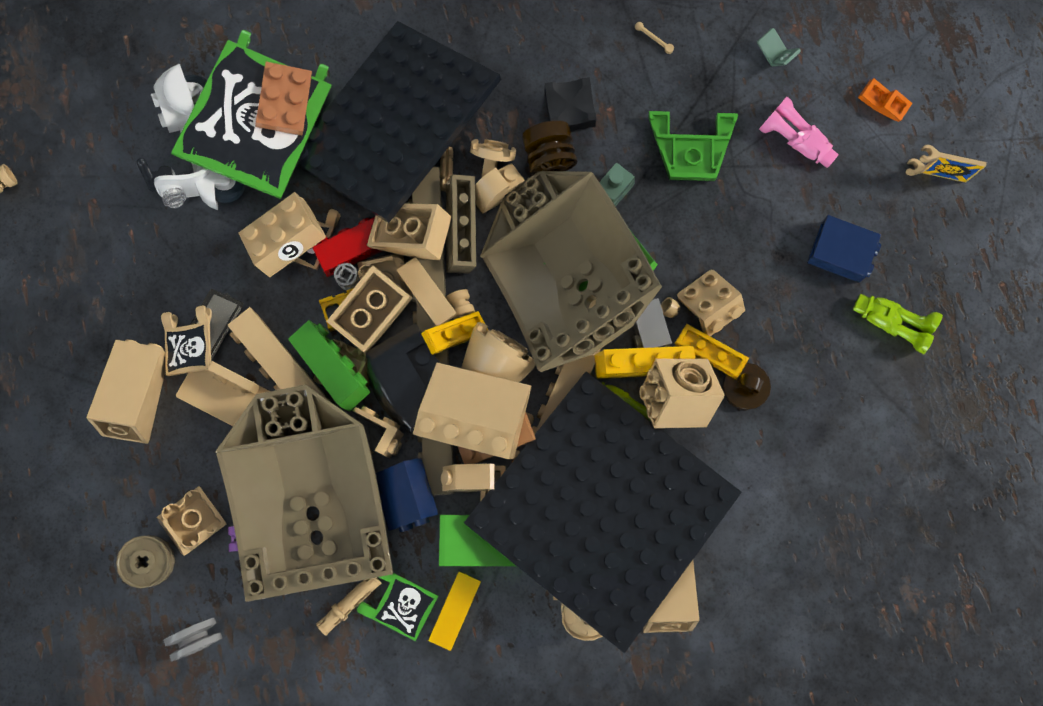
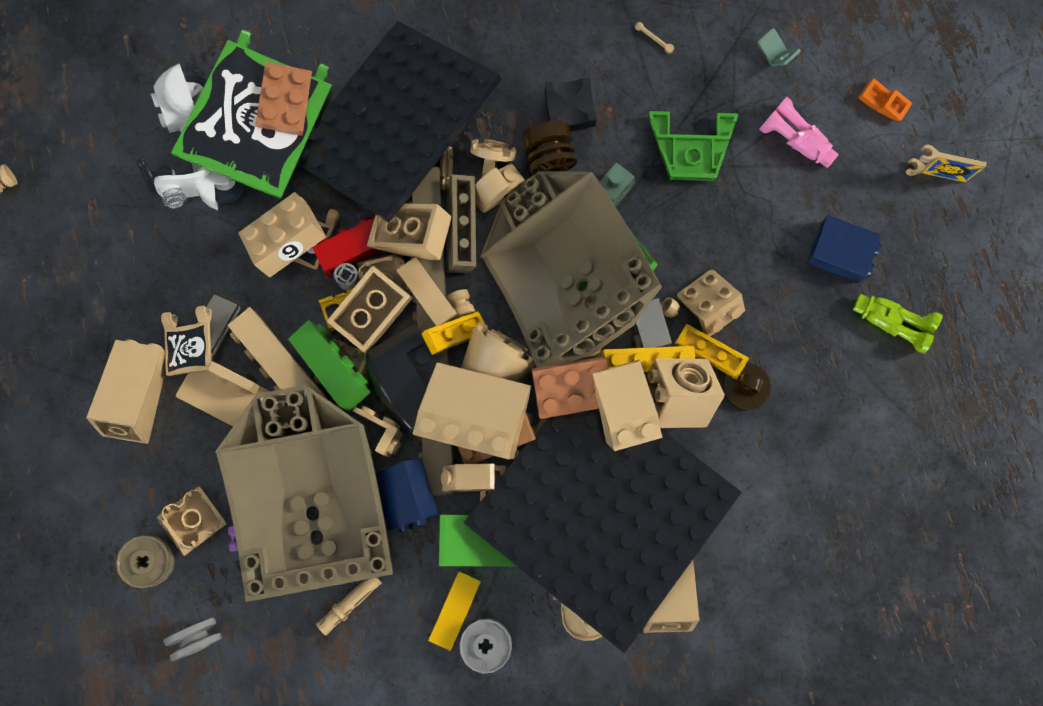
flag [357,573,438,641] -> none
none -> light grey wheel [459,618,513,674]
none -> nougat plate [532,356,607,419]
none -> tan slope [591,360,662,451]

